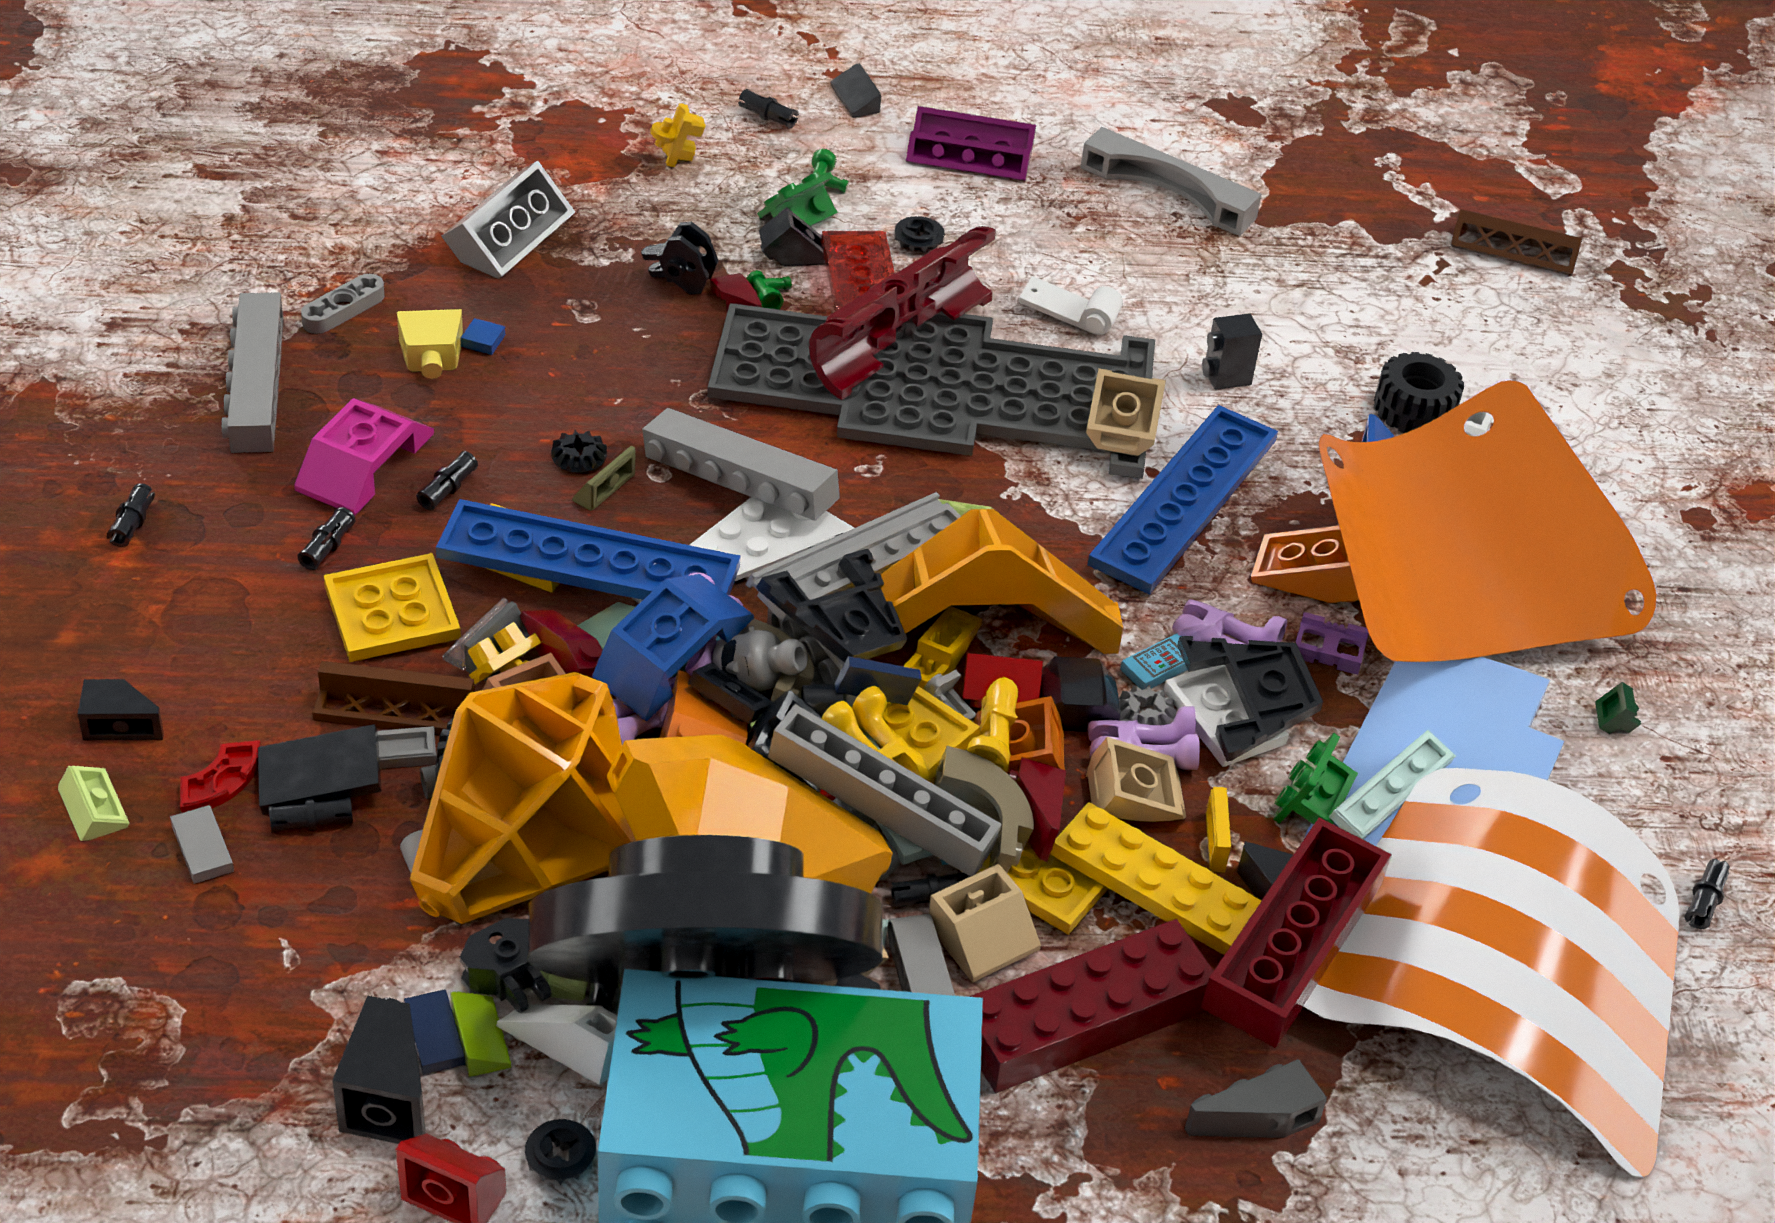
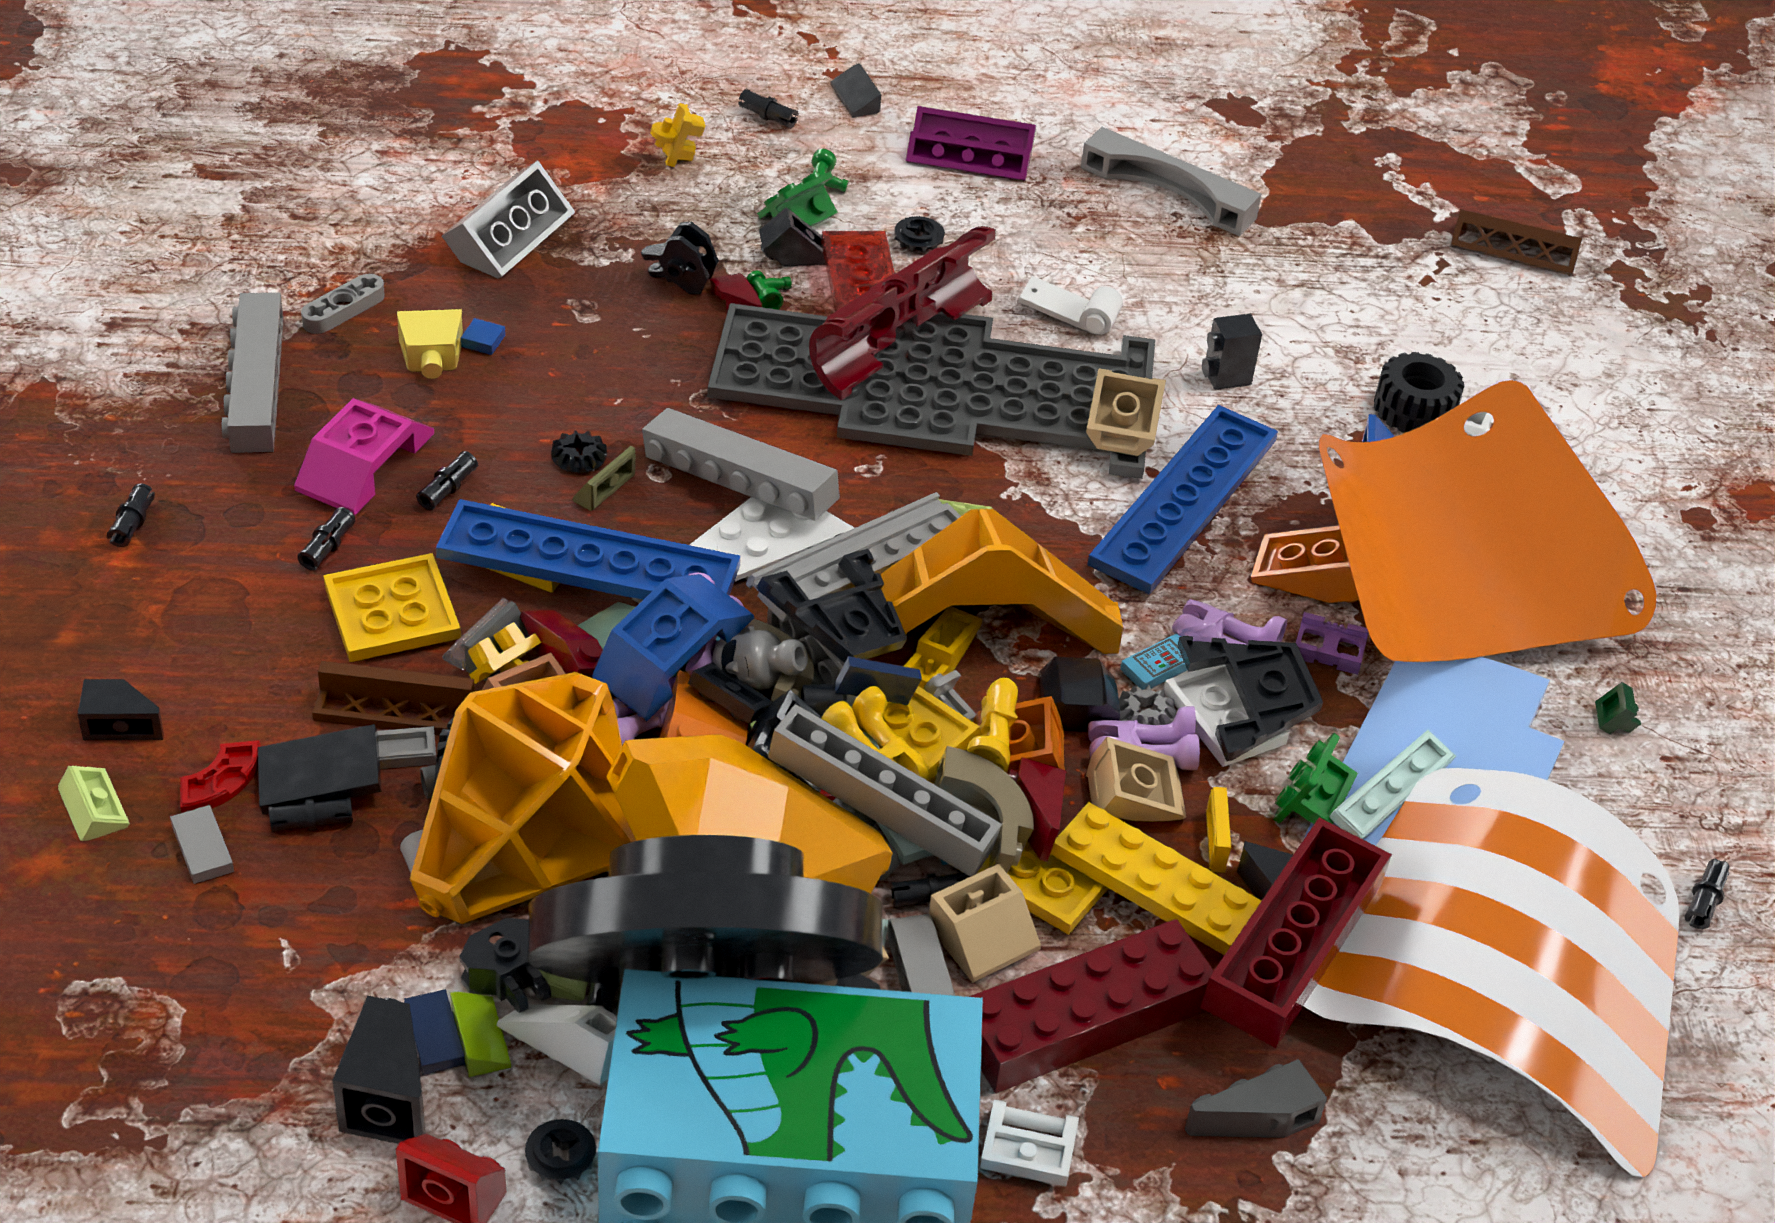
red slope [962,652,1043,708] -> none
none -> white plate [980,1100,1079,1187]

